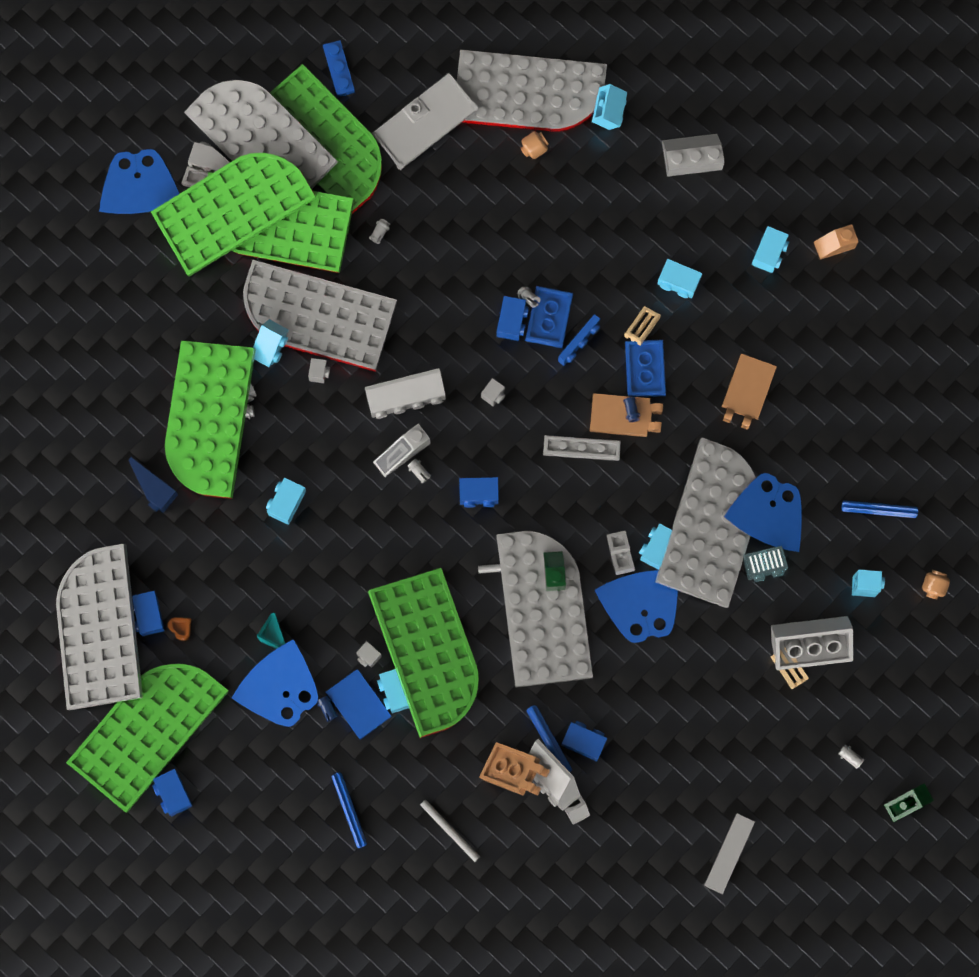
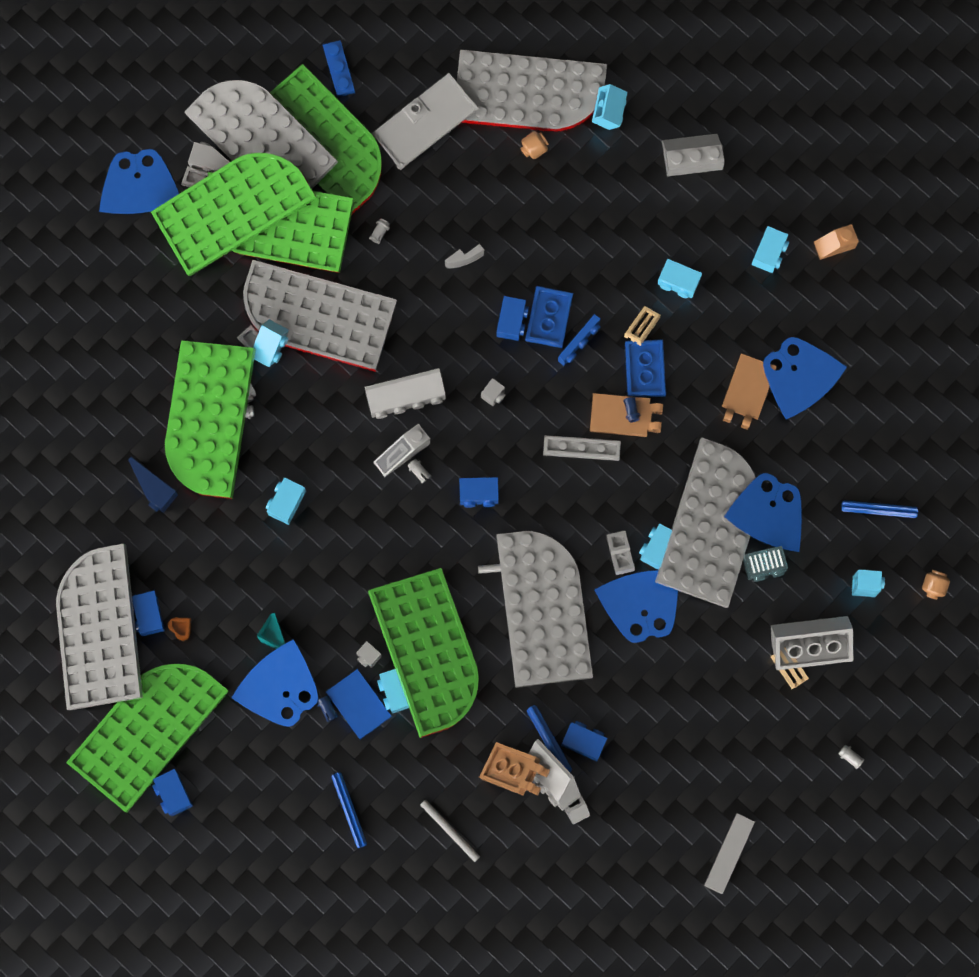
light grey plate [308,358,330,383] -> none
light grey pin [518,287,540,308] -> none
dark green slope [543,551,566,591] -> none
dark green slope [884,783,934,822] -> none
none -> light grey tile [237,325,259,348]
none -> light grey slope [445,244,484,269]
none -> blue piece [763,337,847,419]

